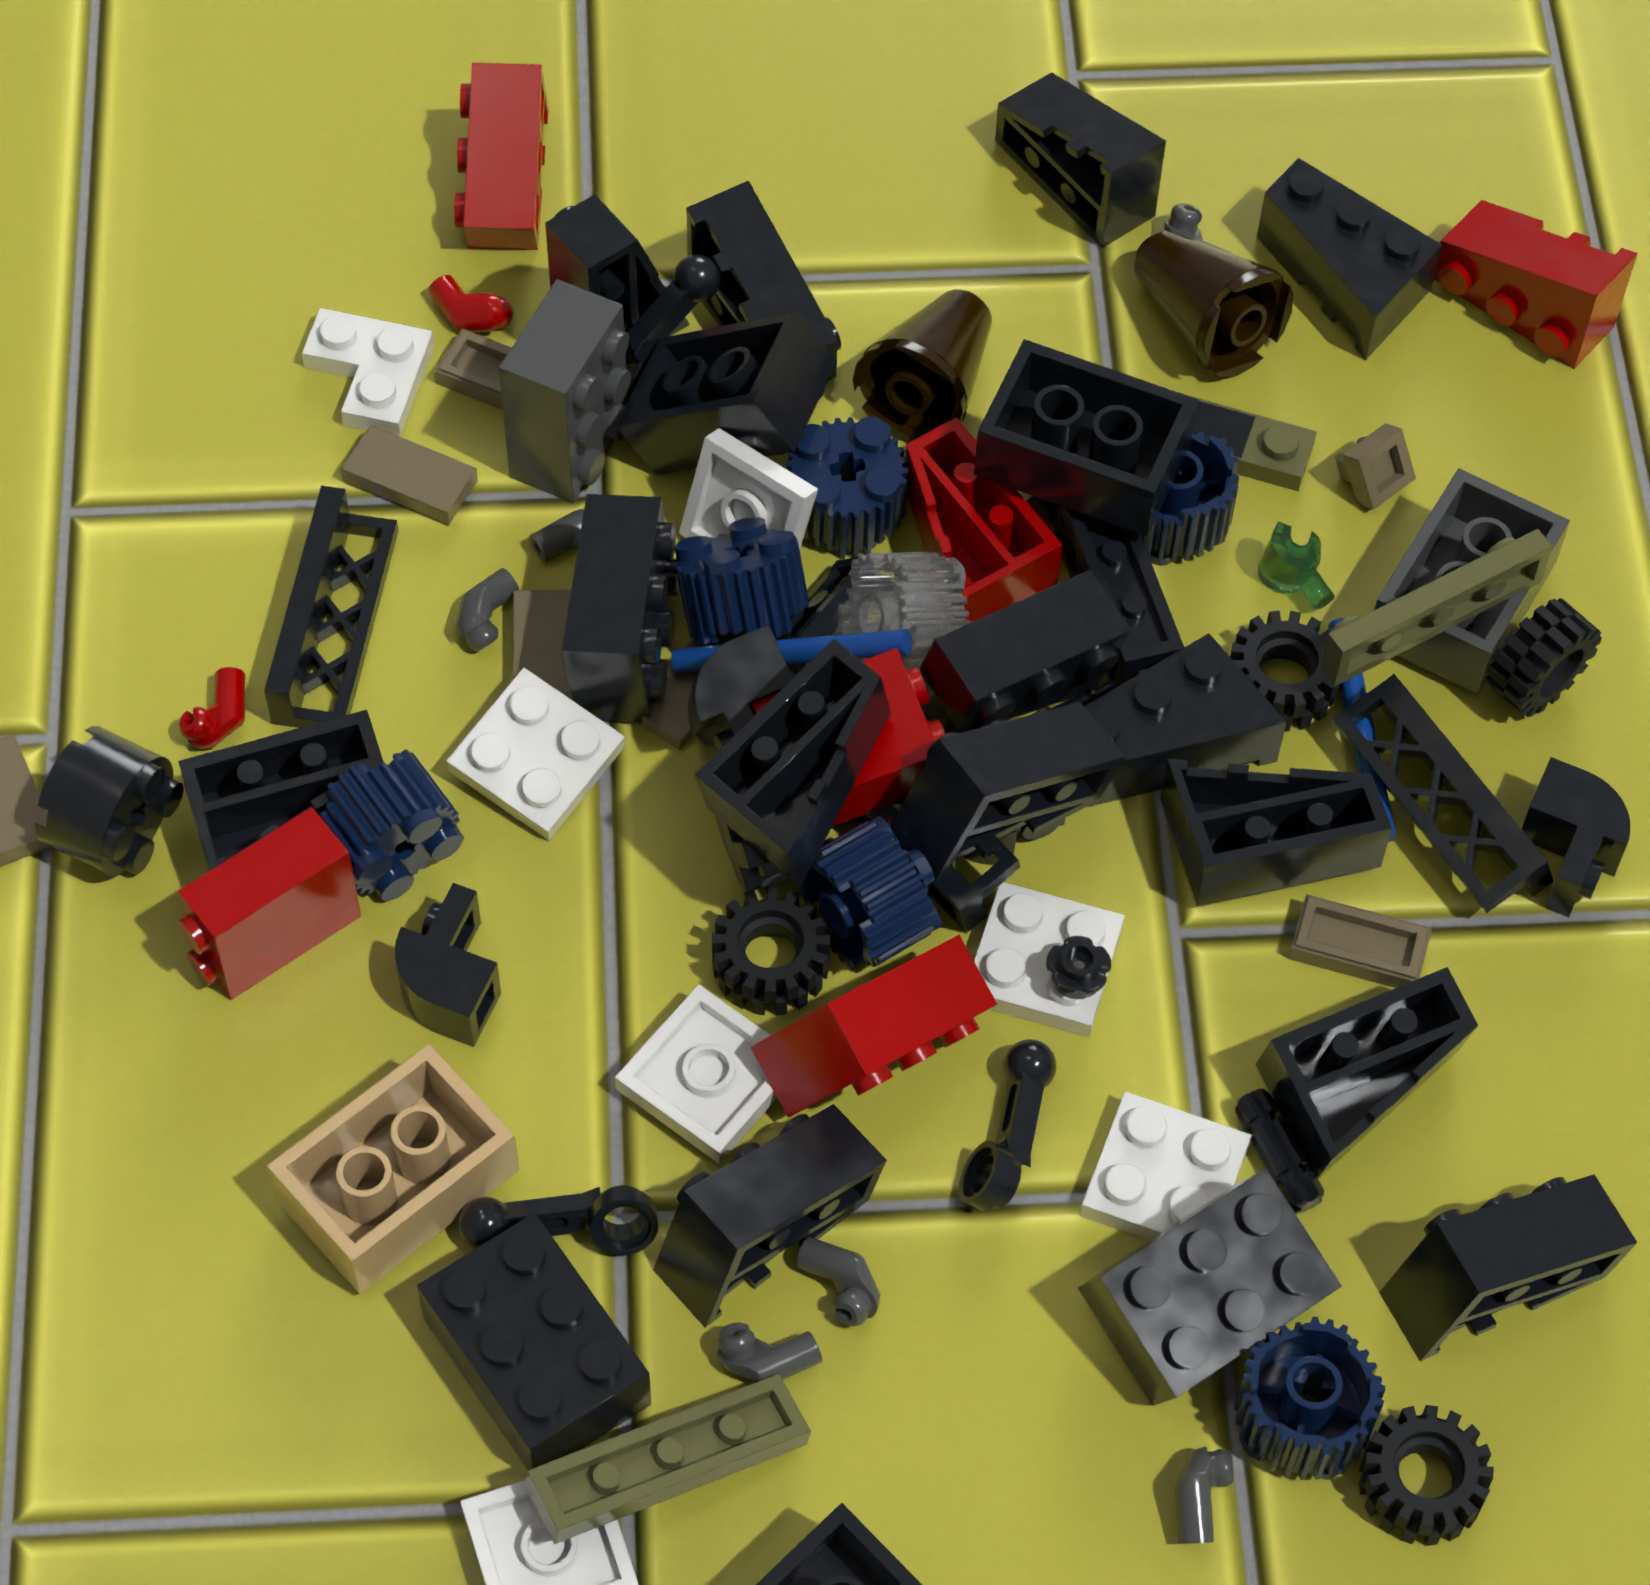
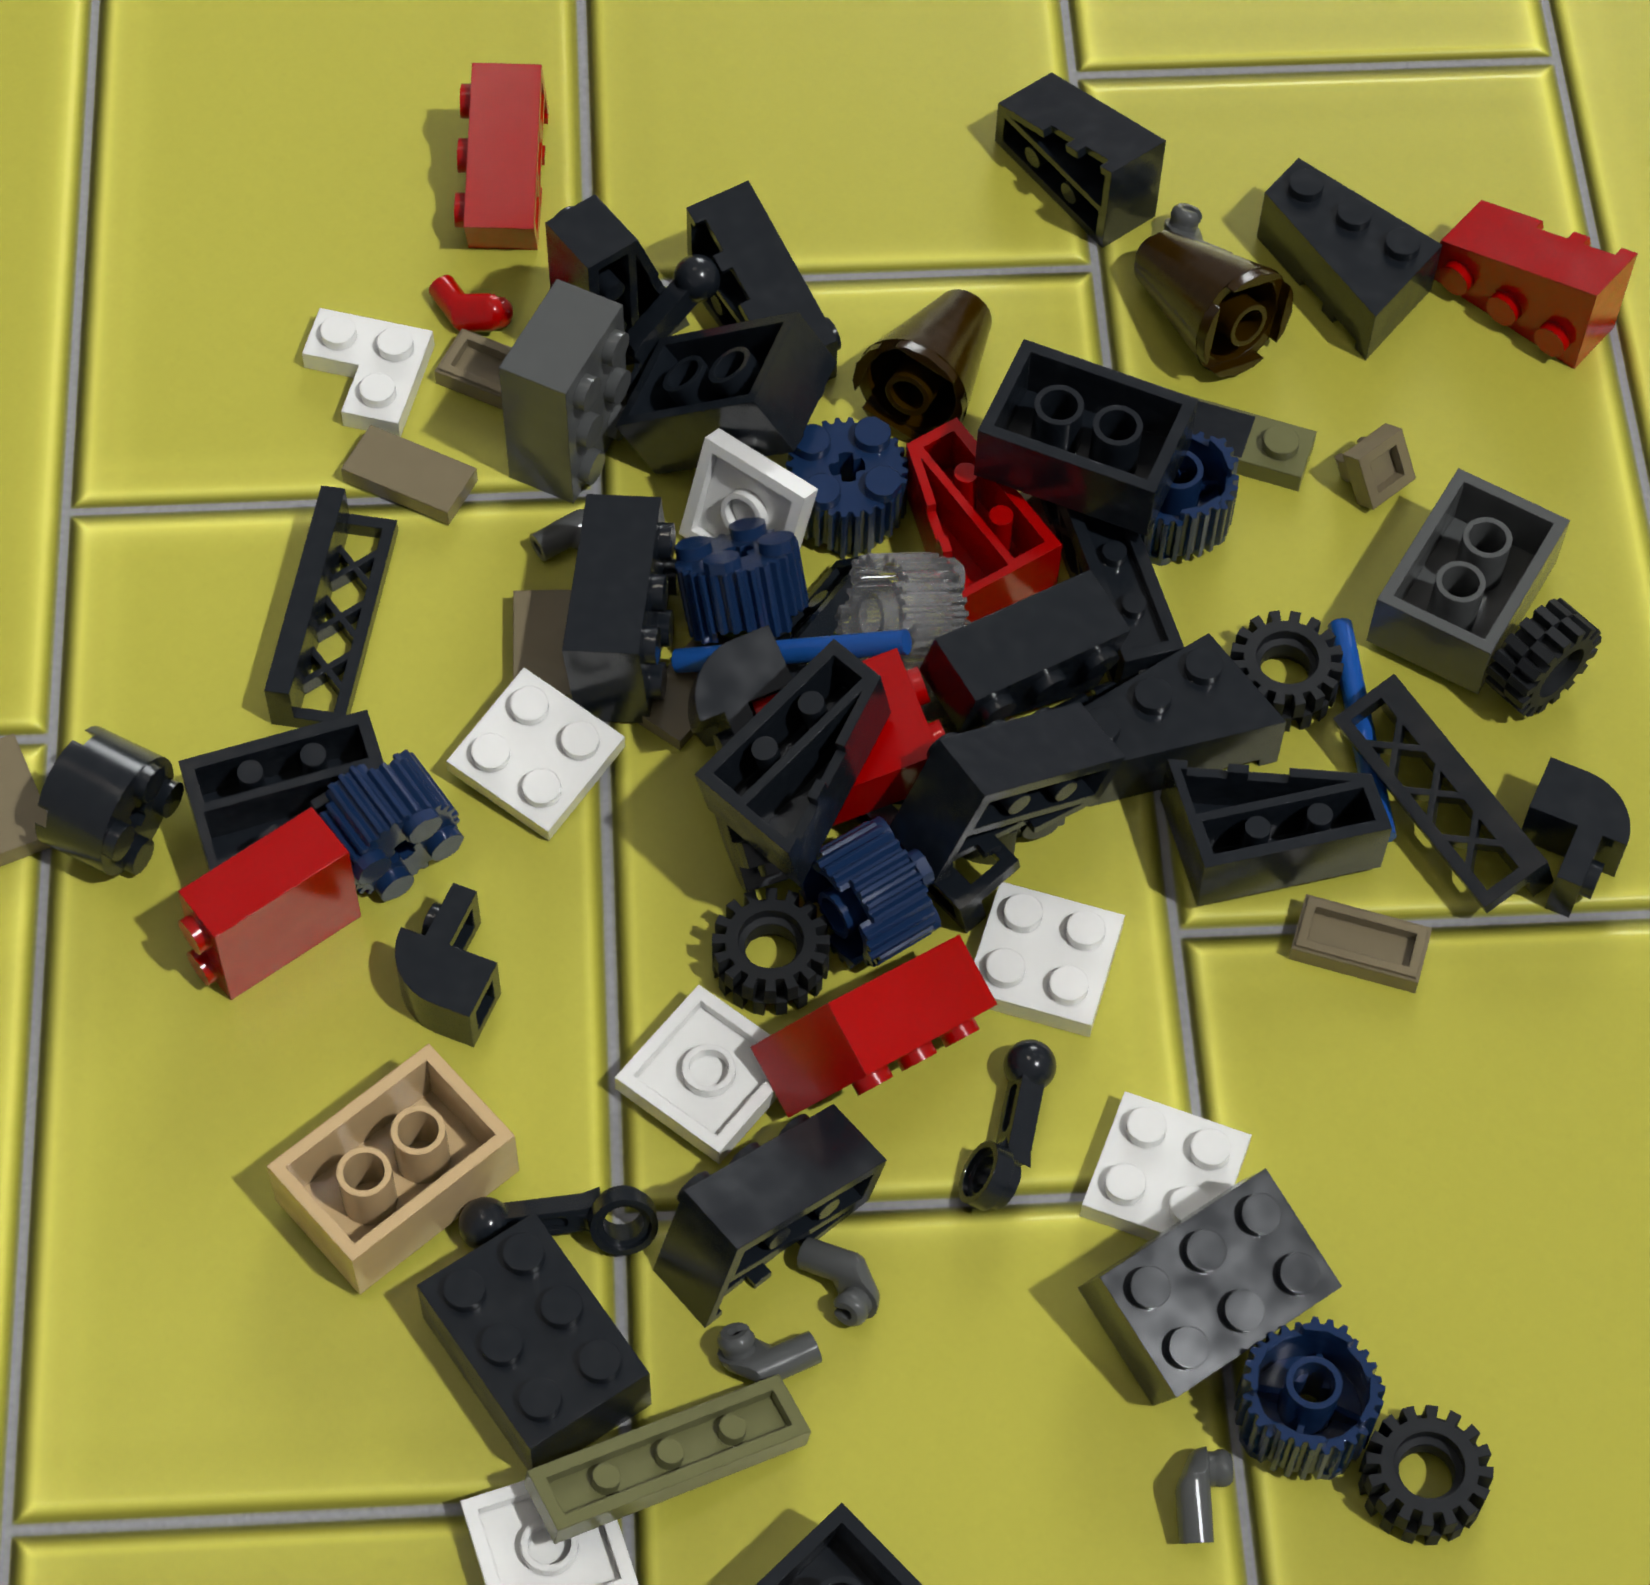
red arm [179,667,246,749] -> none
dark grey arm [454,568,519,651] -> none
black plate [1046,936,1112,999] -> none
black axle [1235,1088,1324,1214] -> none
black wedge [1255,967,1478,1179] -> none
clear green piece [1258,521,1335,610] -> none
olive plate [1320,529,1553,687] -> none
black wedge [1379,1174,1638,1361] -> none

